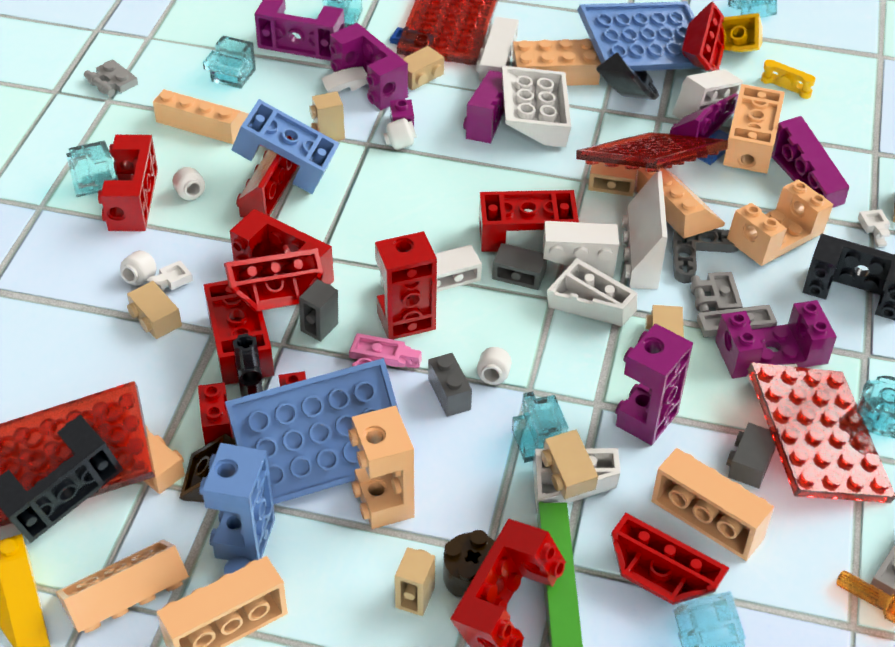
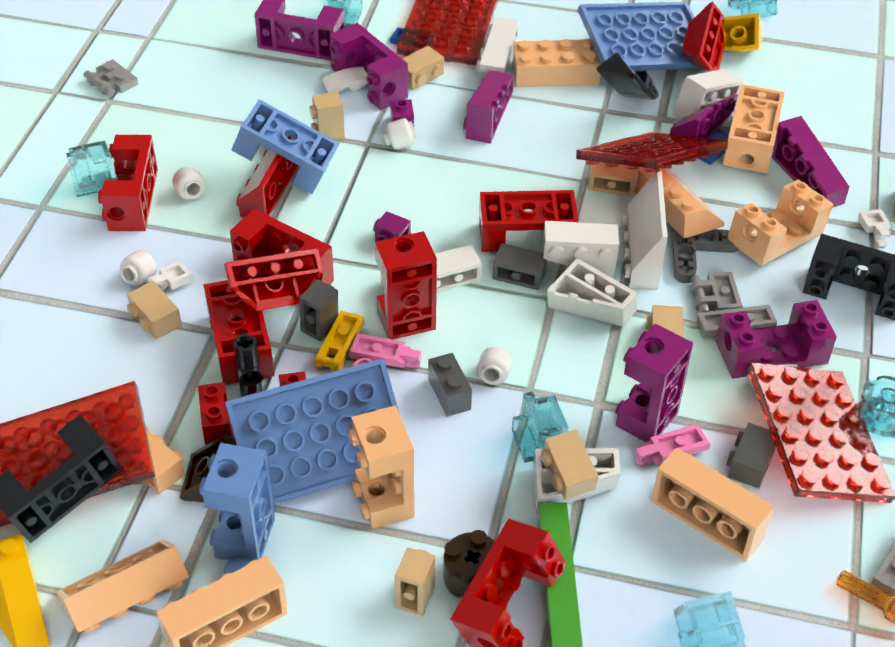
light nougat slope [153,89,249,144] -> none
clear light blue plate [203,35,256,89] -> none
white slope [501,65,572,147] -> none
red wedge [611,512,730,605] -> none
yellow plate [761,59,816,99] -> none
none -> yellow plate [314,310,365,372]
none -> magenta brick [373,211,411,242]
none -> bright pink hinge [634,424,710,466]

